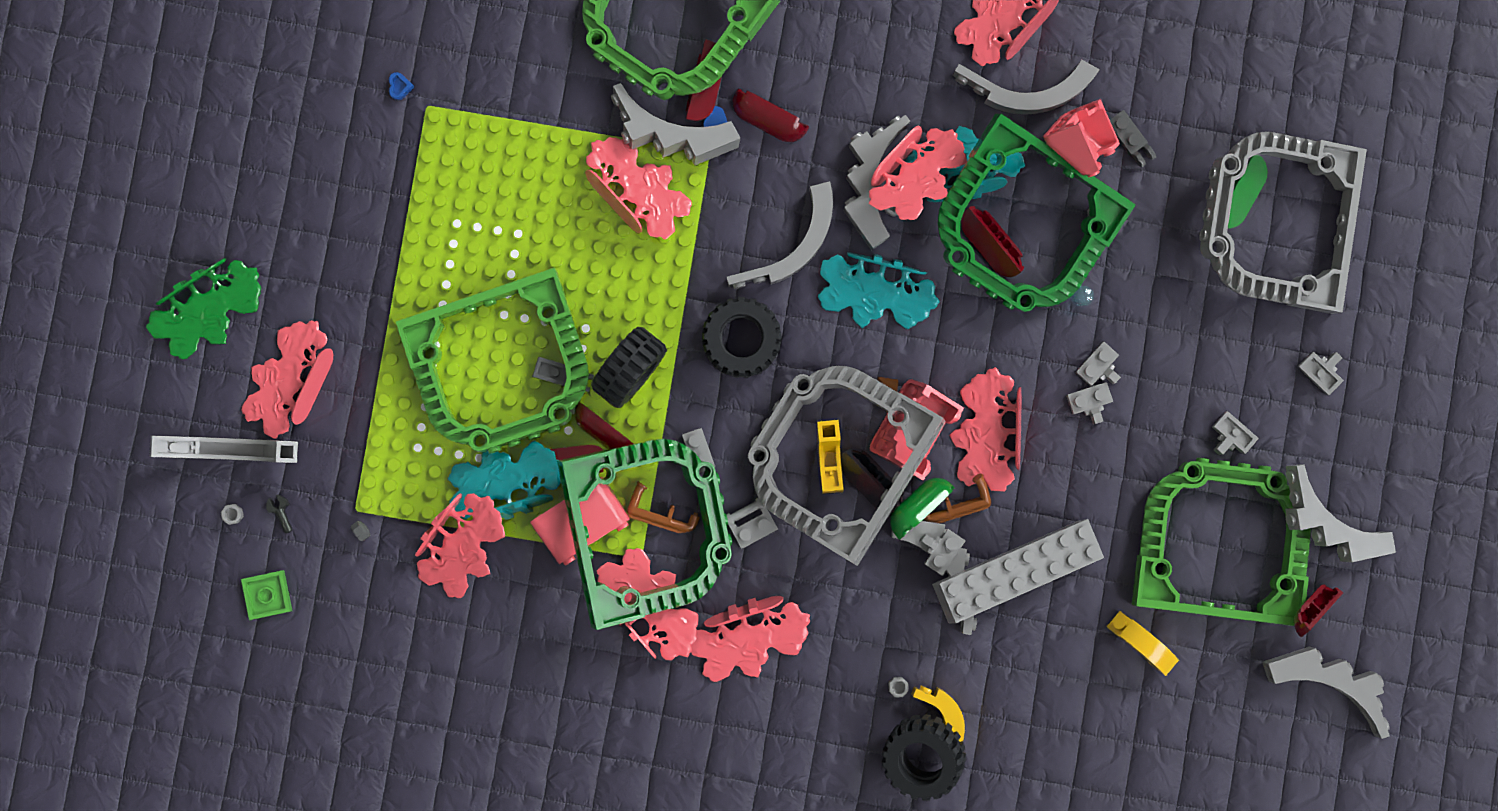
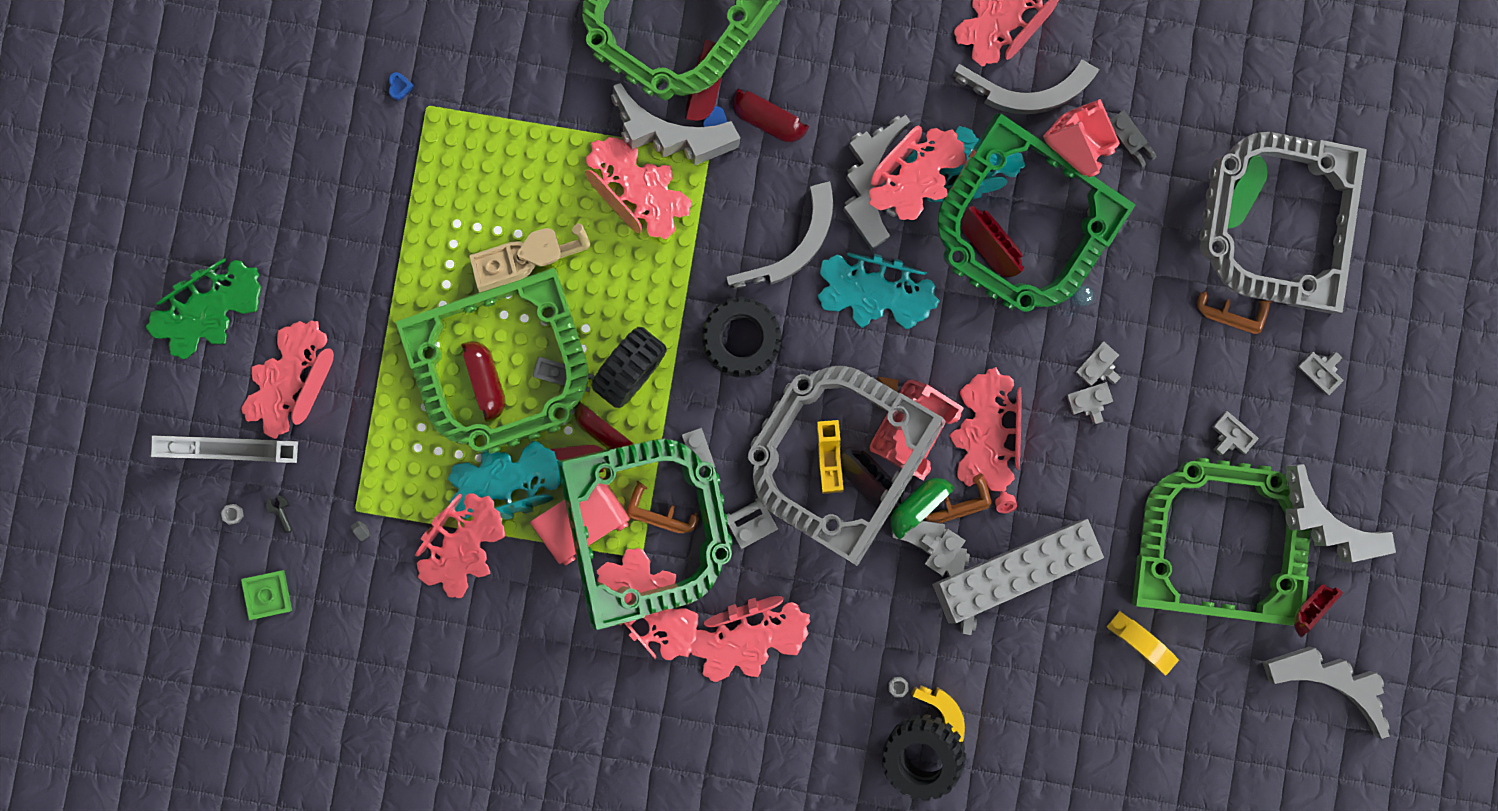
none -> dark red brick [461,341,505,422]
none -> tan plate [469,223,590,292]
none -> coral tile [995,492,1017,513]
none -> dark orange piece [1197,291,1272,334]

